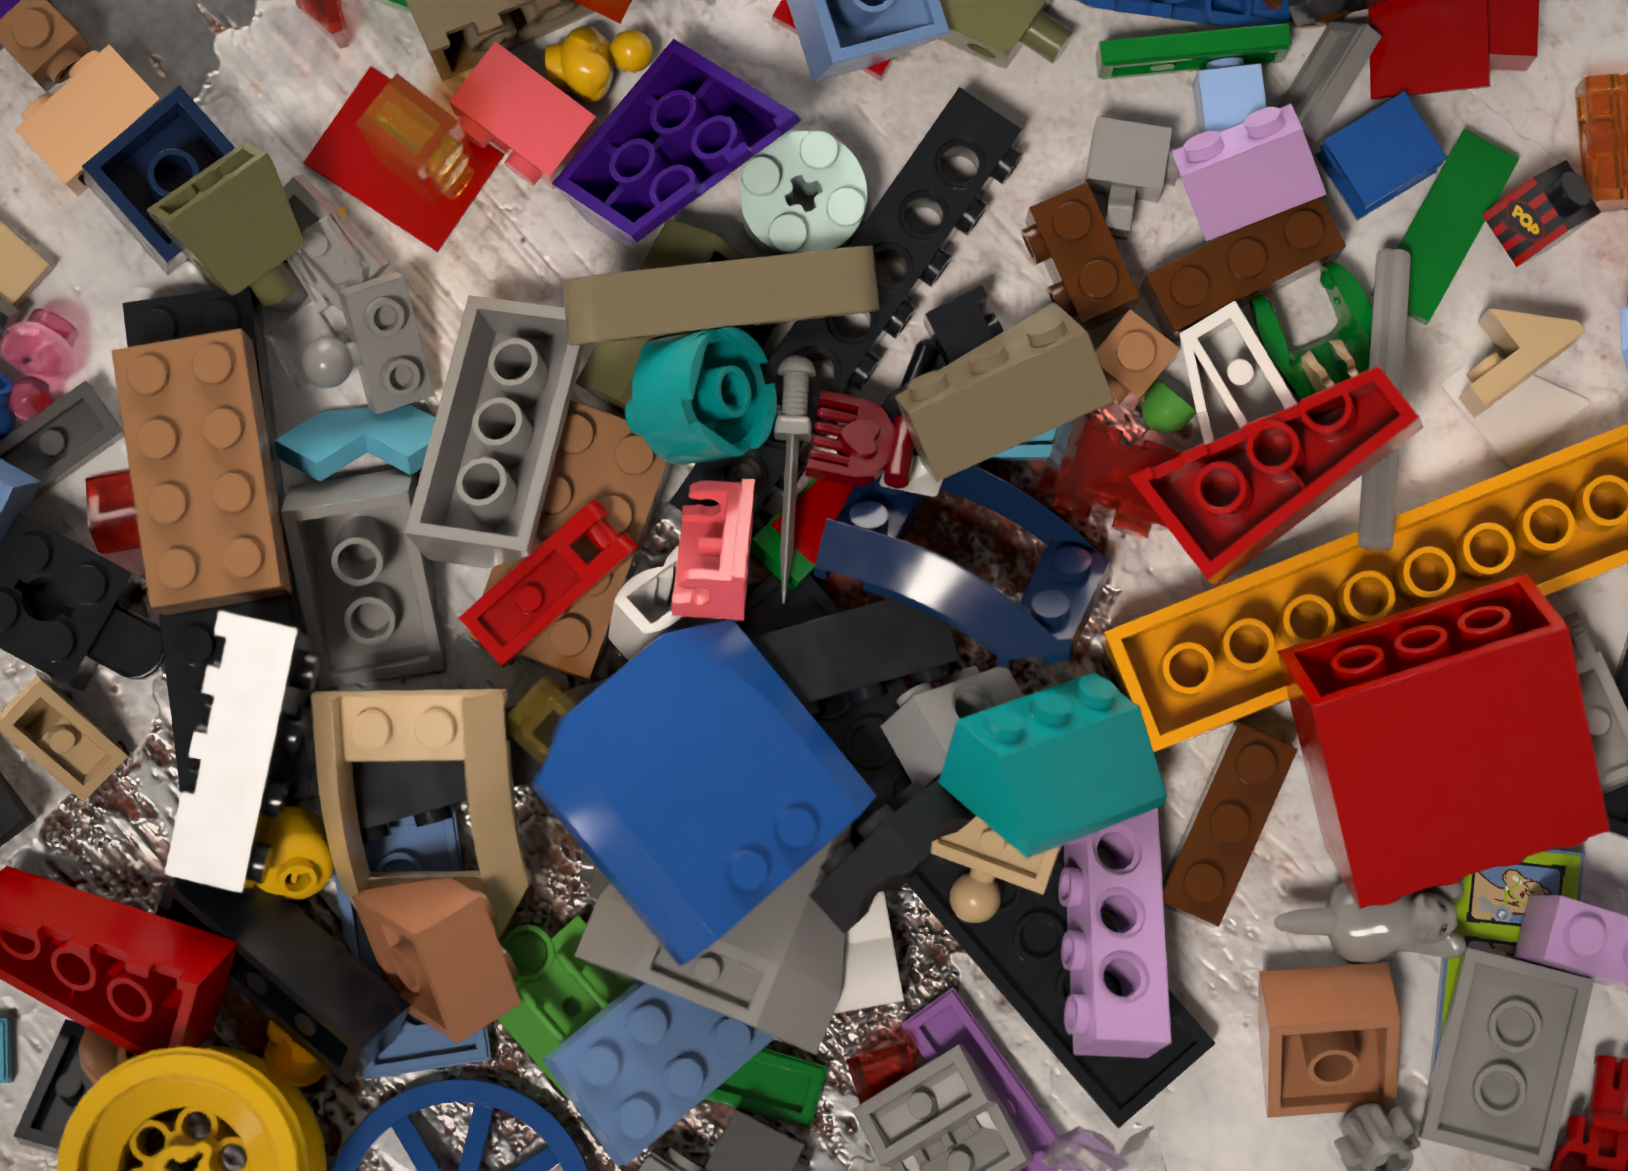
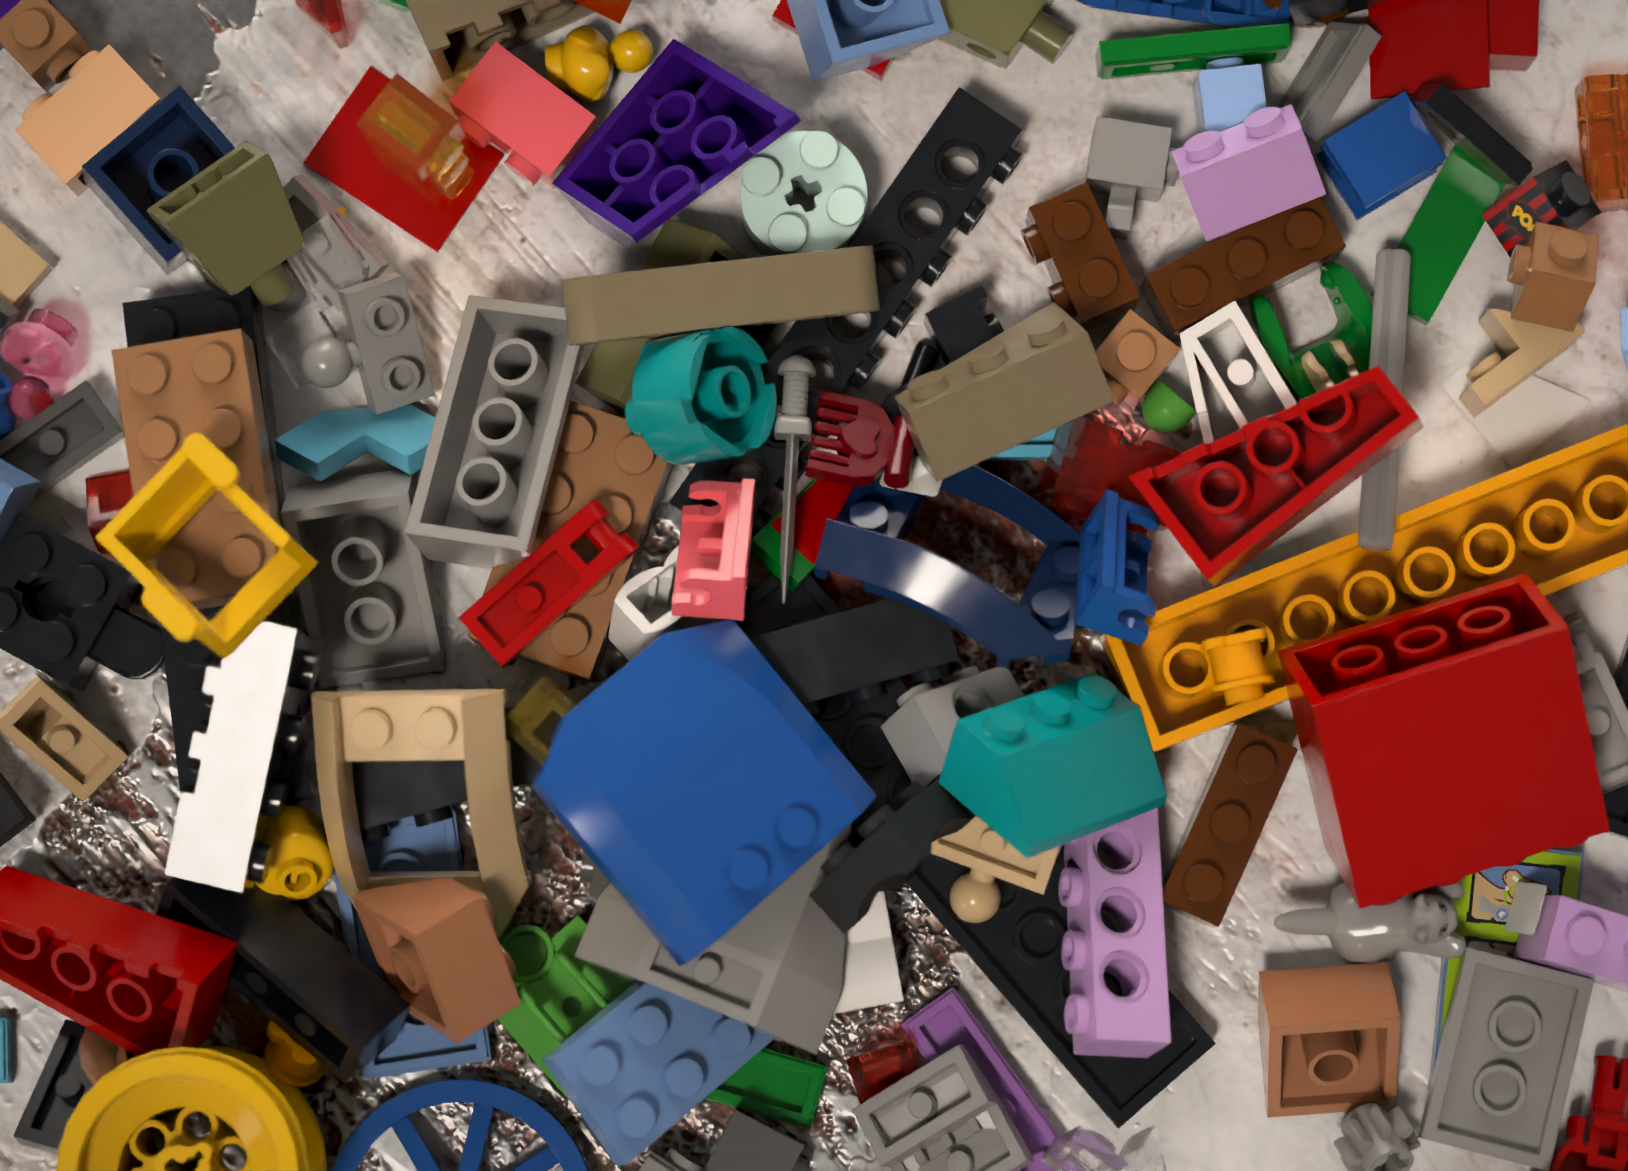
none -> yellow piece [96,433,318,660]
none -> blue hinge [1075,489,1159,646]
none -> light orange brick [1199,628,1275,705]
none -> black tile [1409,83,1533,185]
none -> white sticker [1505,882,1547,935]
none -> medium nougat brick [1507,221,1599,332]

